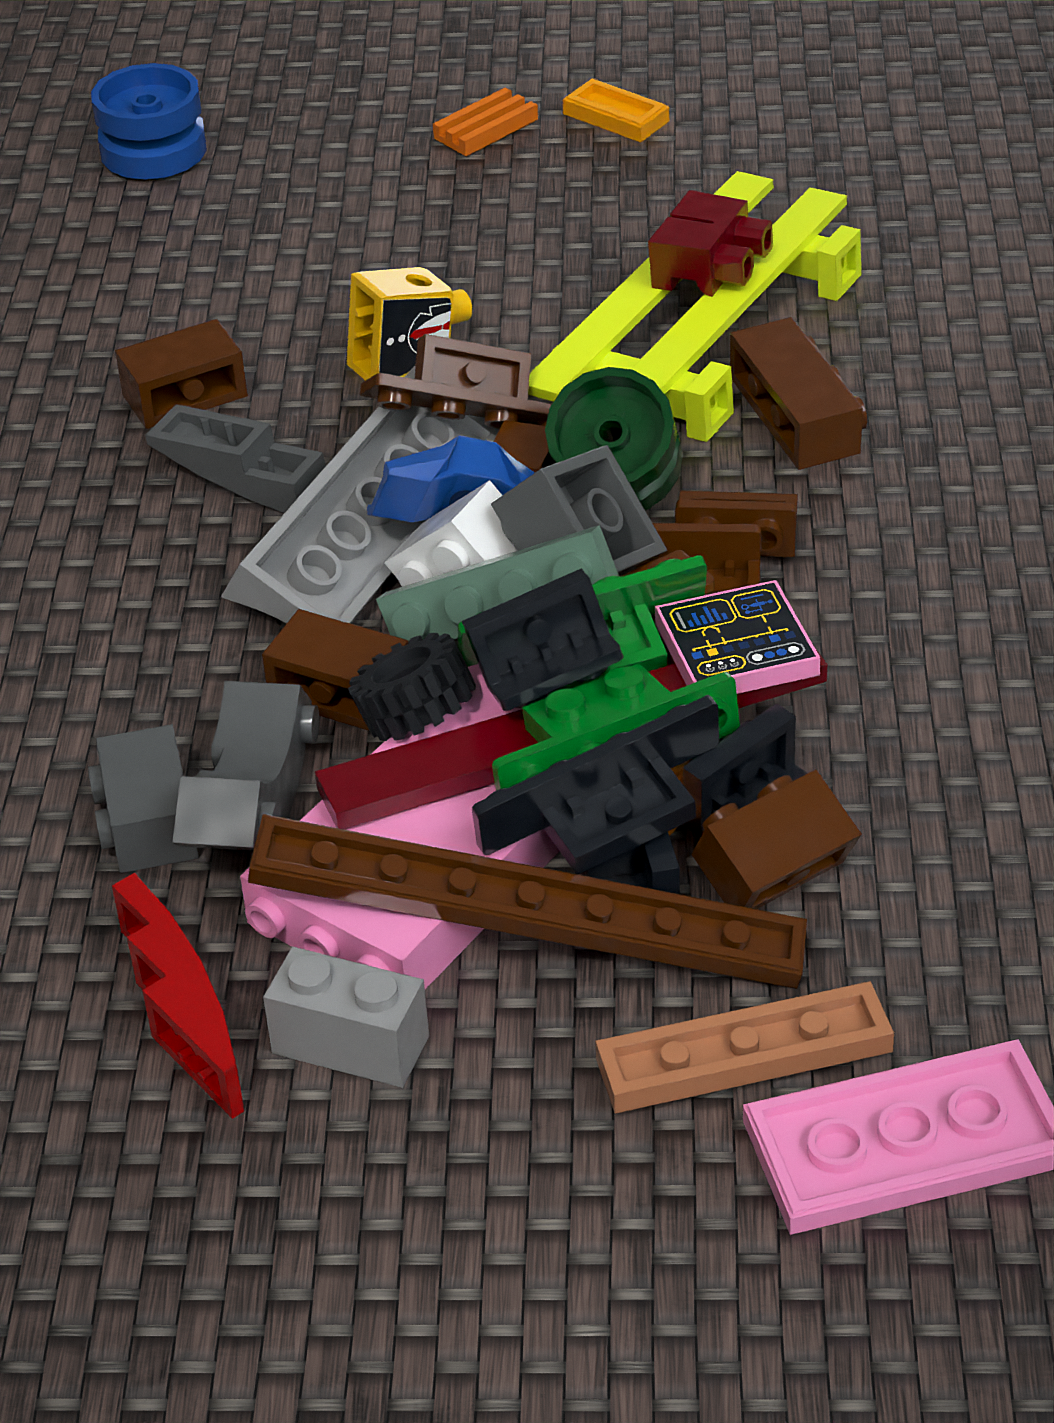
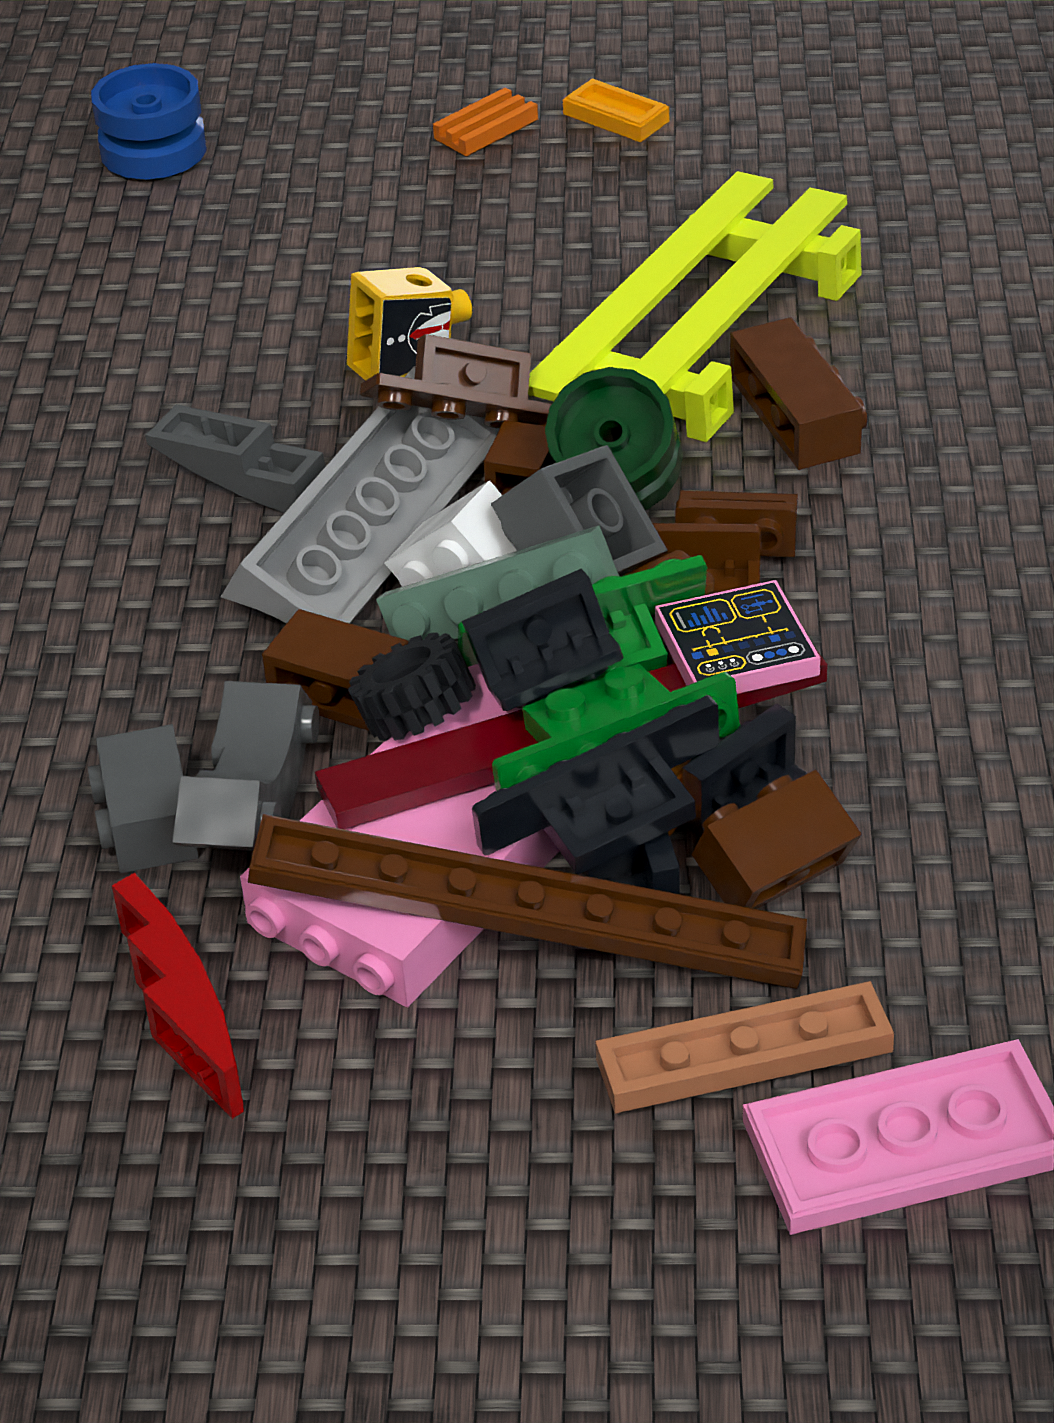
reddish brown brick [115,319,248,429] -> none
light grey brick [263,946,429,1088] -> none
blue piece [367,435,535,522] -> none
dark red hips [648,190,773,297] -> none

